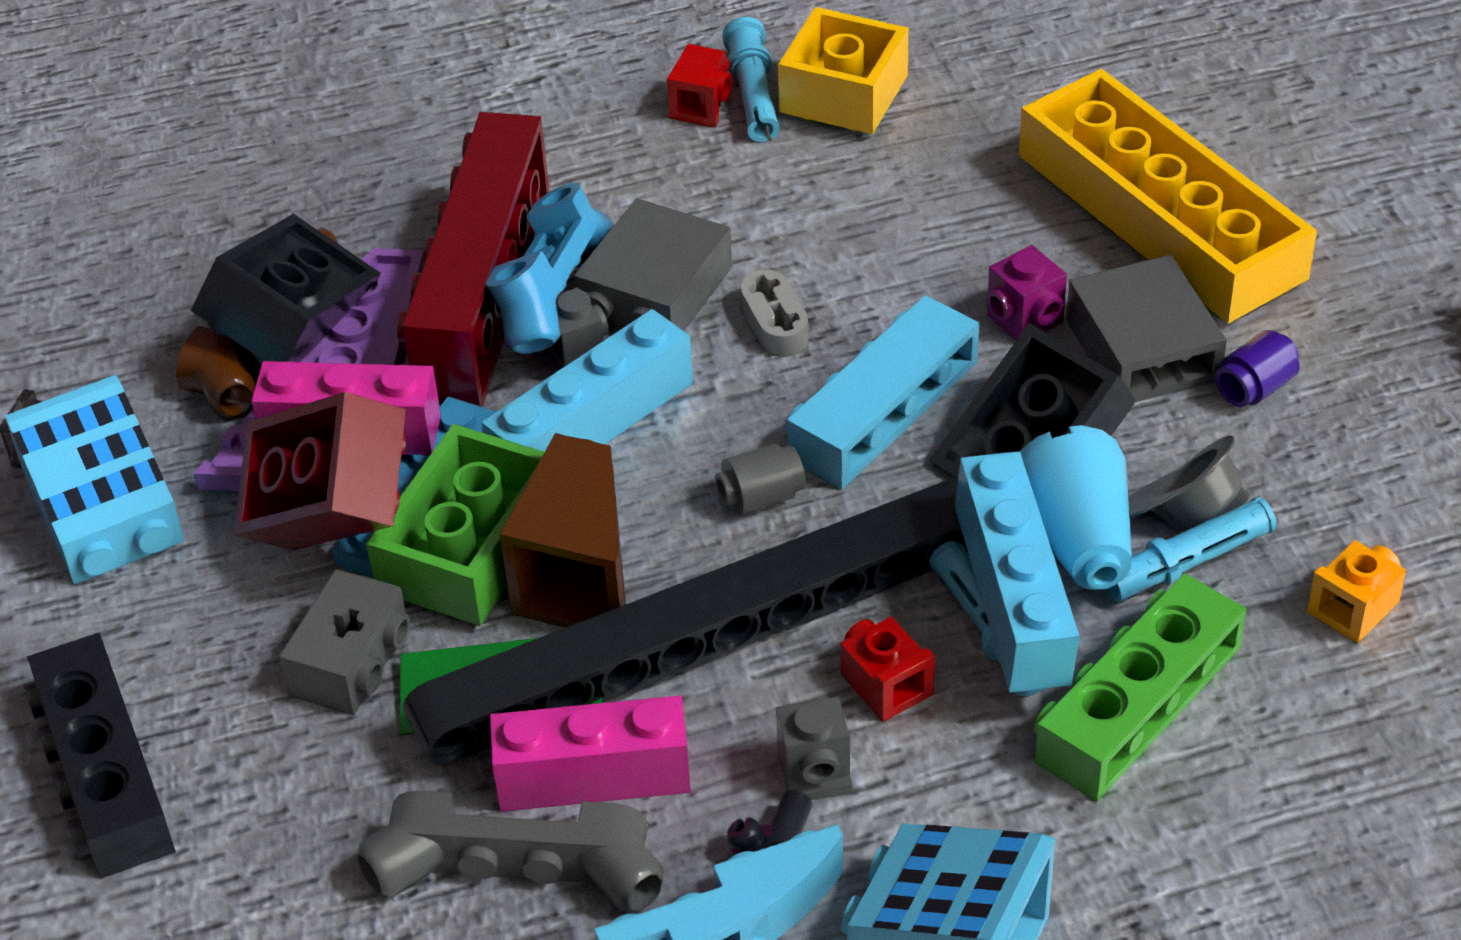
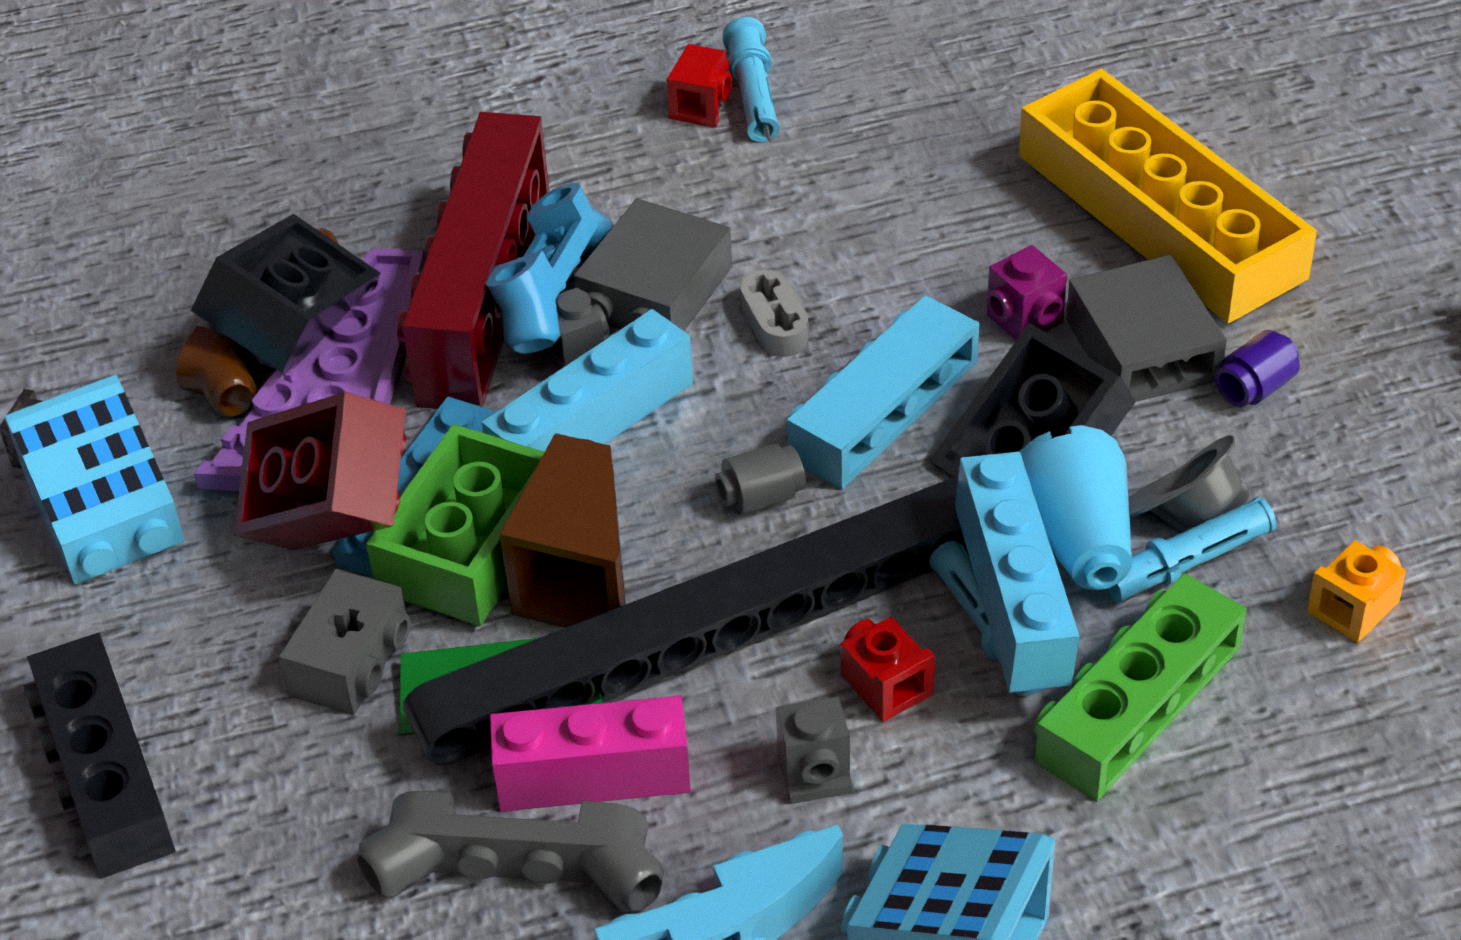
dark pink brick [251,361,441,455] -> none
black arm [726,790,813,855] -> none
yellow brick [778,7,909,134] -> none

